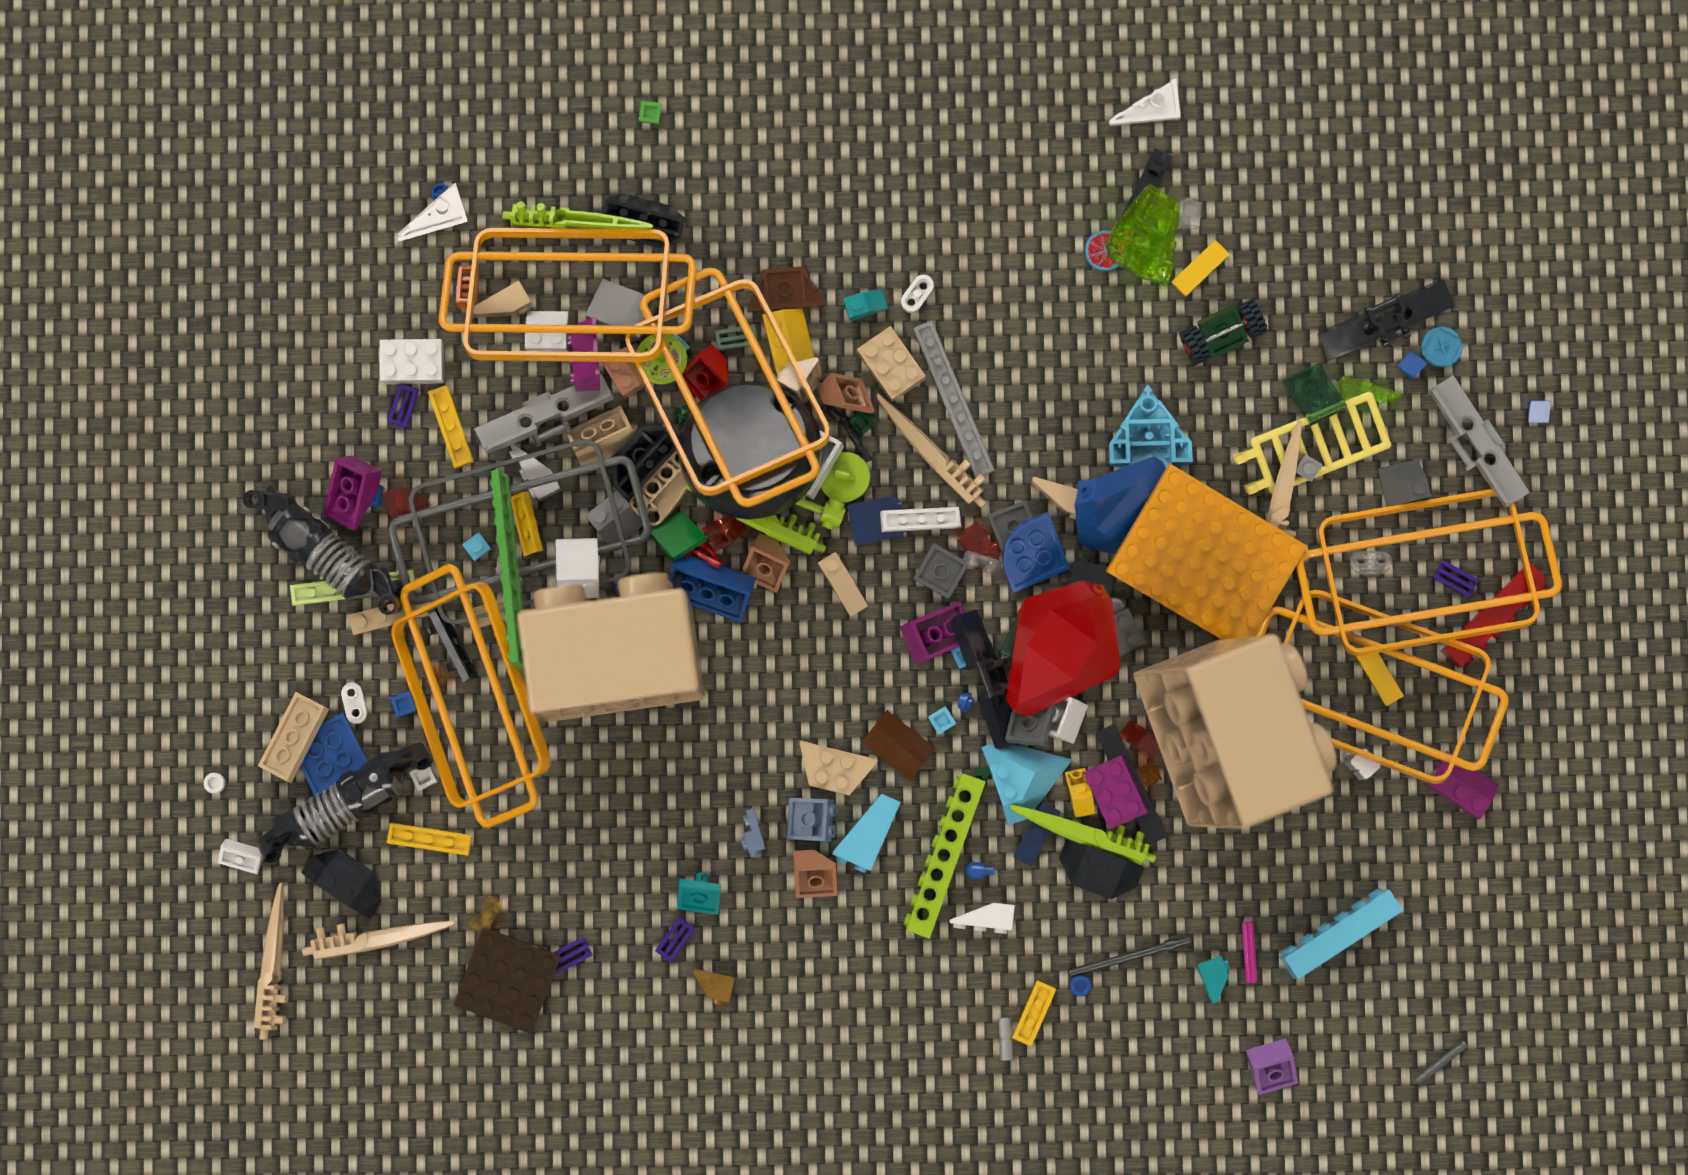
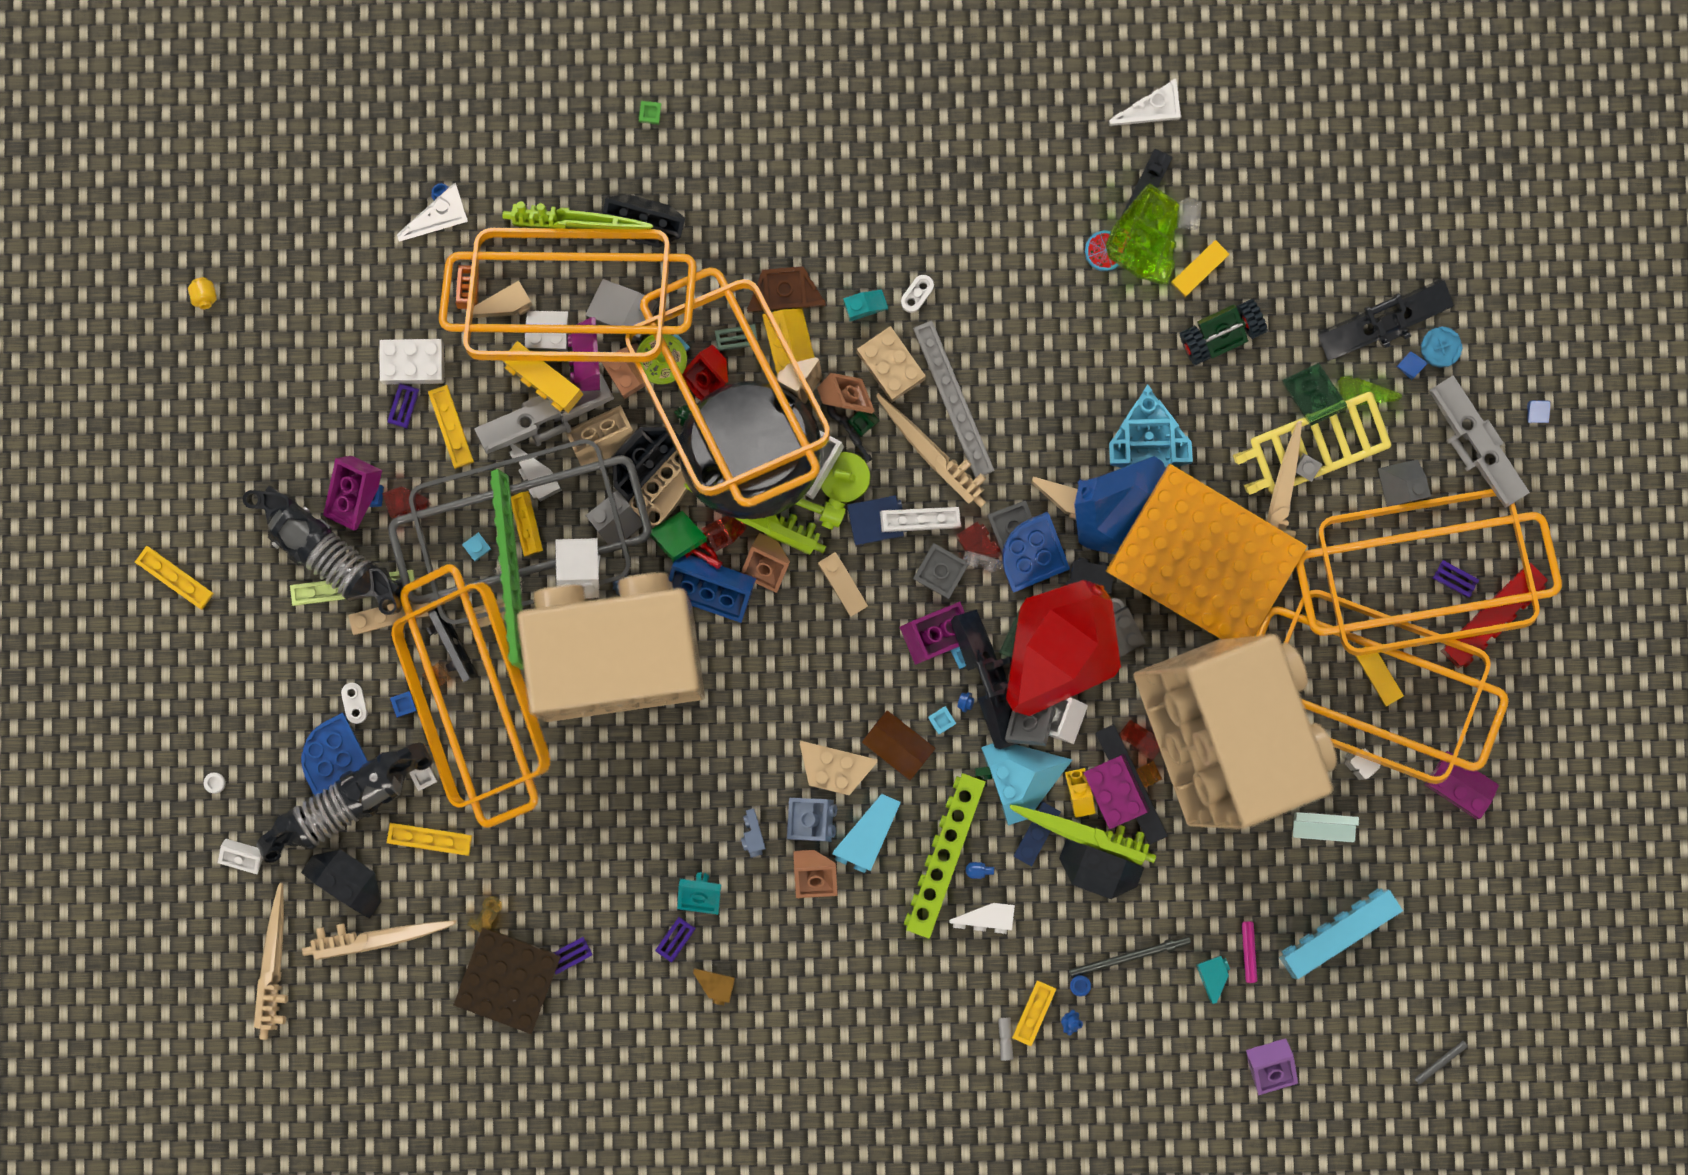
tan plate [258,692,329,783] -> none
clear plate [1350,551,1392,574] -> none
none -> yellow tile [135,546,214,610]
none -> yellow head [188,277,217,309]
none -> yellow wedge [503,341,584,413]
none -> blue plant [1061,1010,1083,1035]
none -> light aqua panel [1293,812,1359,842]

